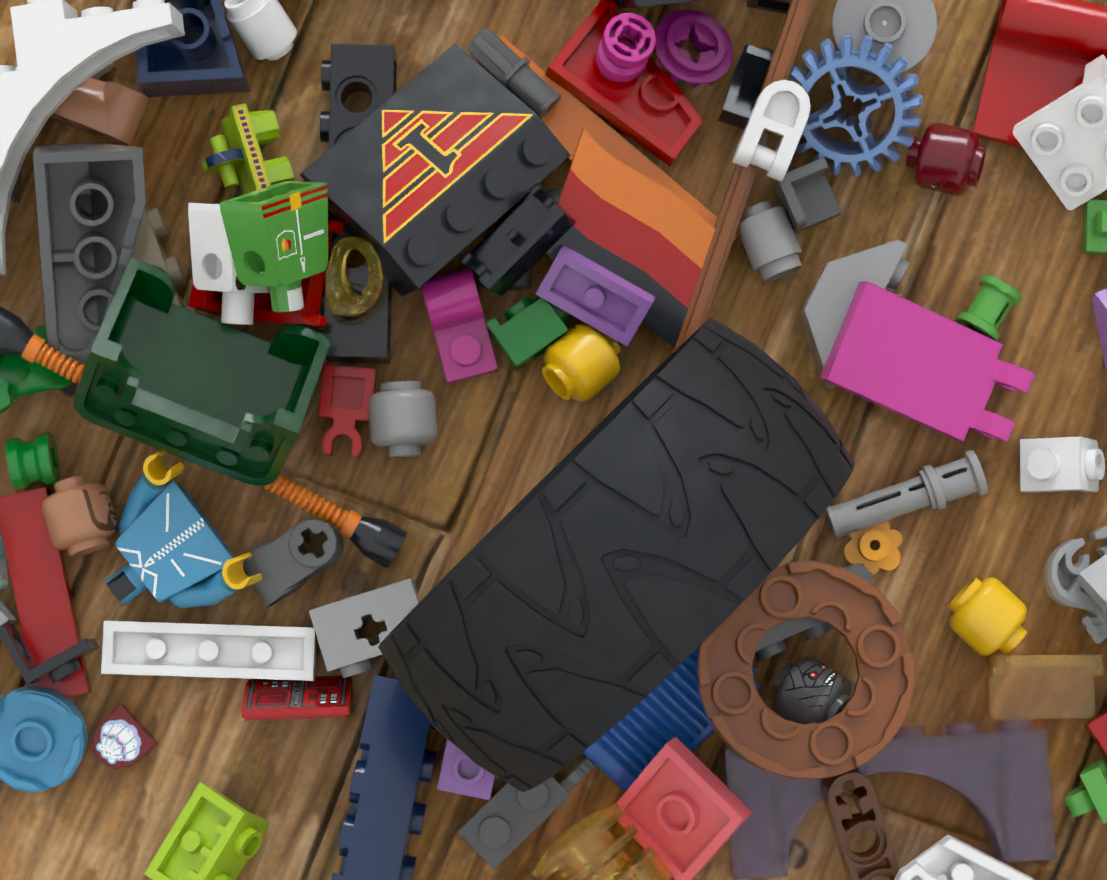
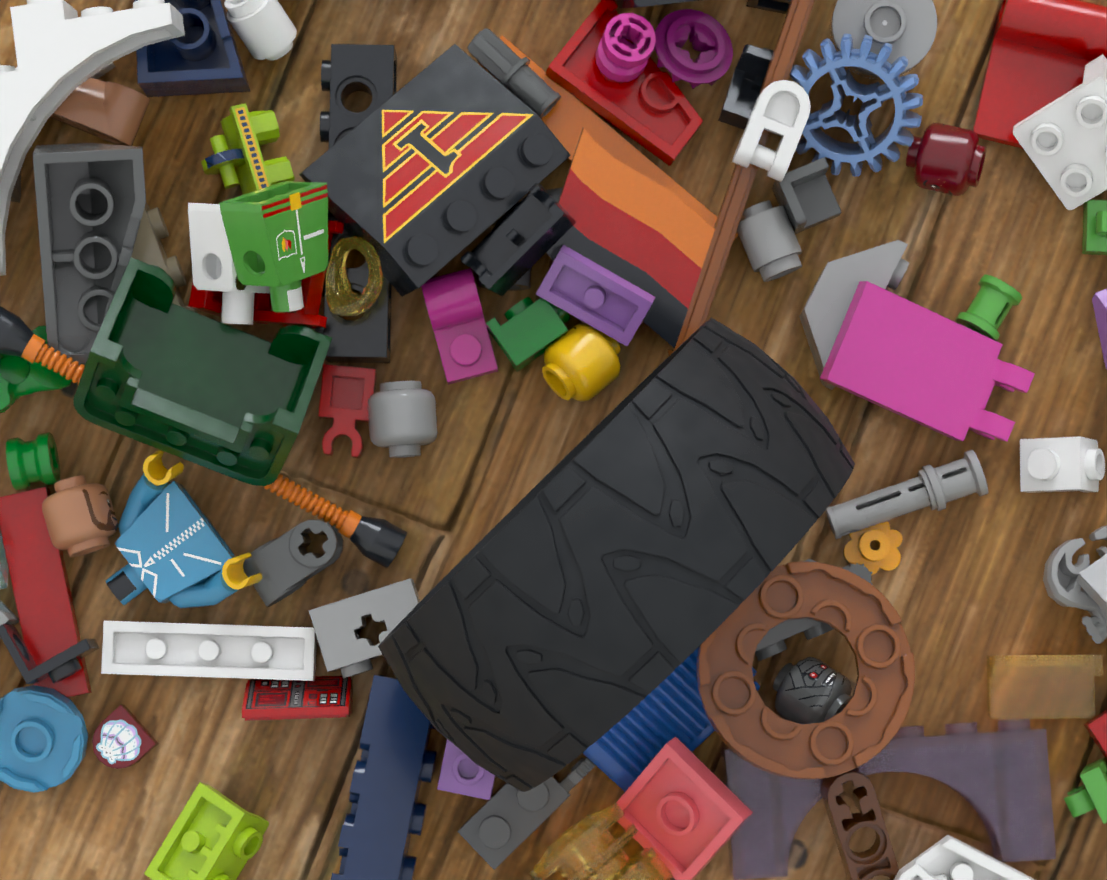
yellow head [947,577,1028,656] -> none

